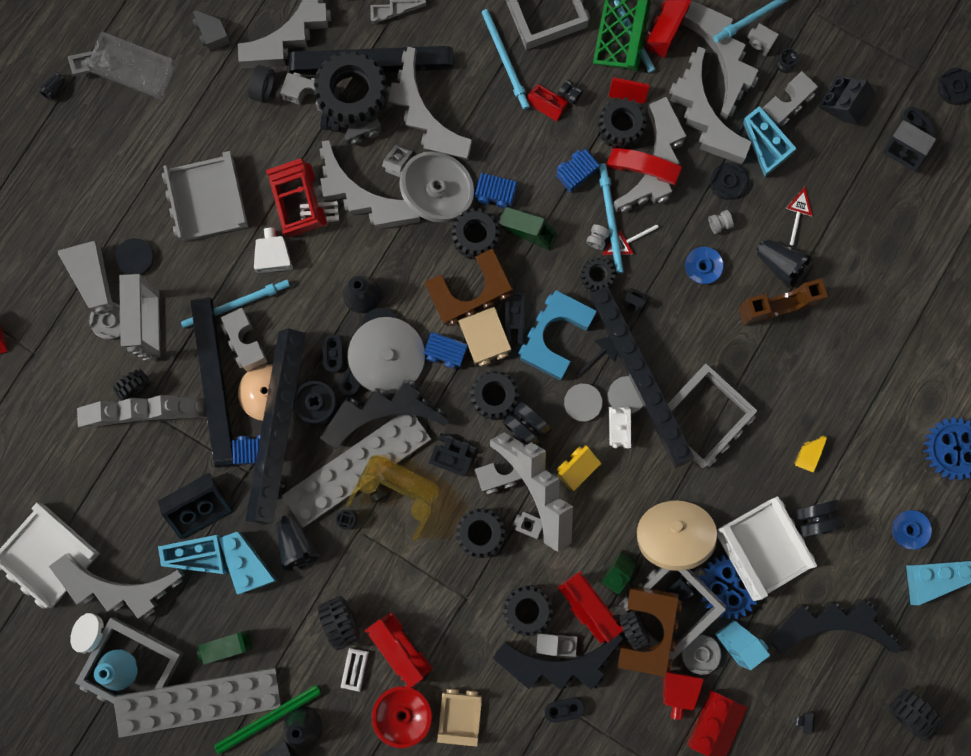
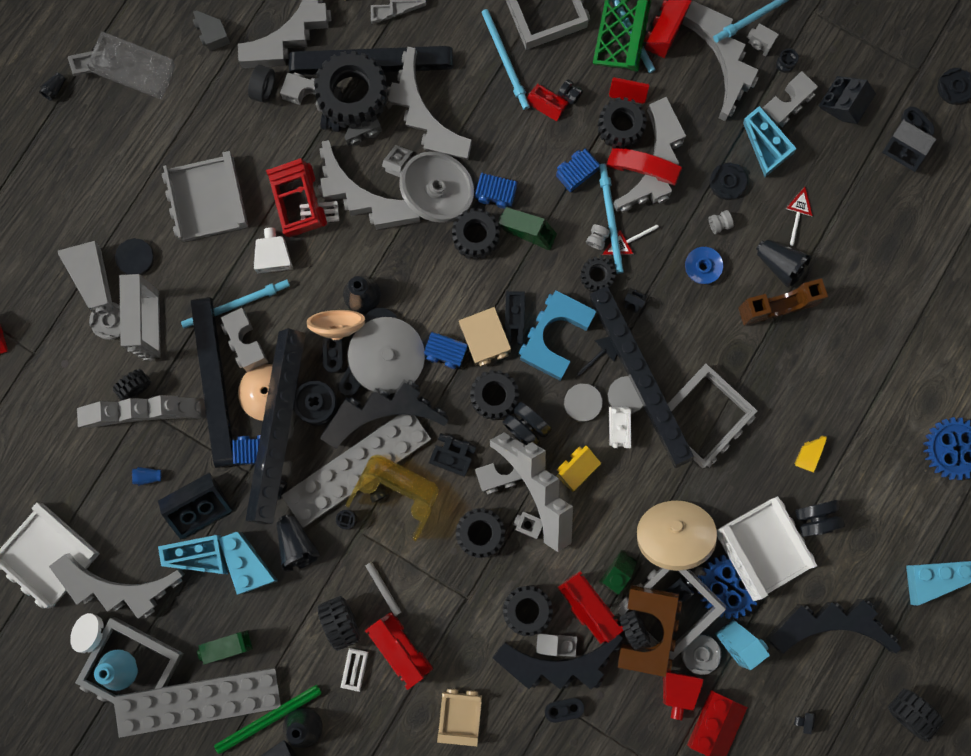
red dish [372,686,432,748] -> none
reddish brown arch [424,249,514,326] -> none
light grey arch [669,47,751,164] -> none
blue dish [892,510,932,550] -> none
none -> blue cone [132,467,161,486]
none -> light nougat dish [307,310,365,340]
none -> light grey bar [365,562,401,616]

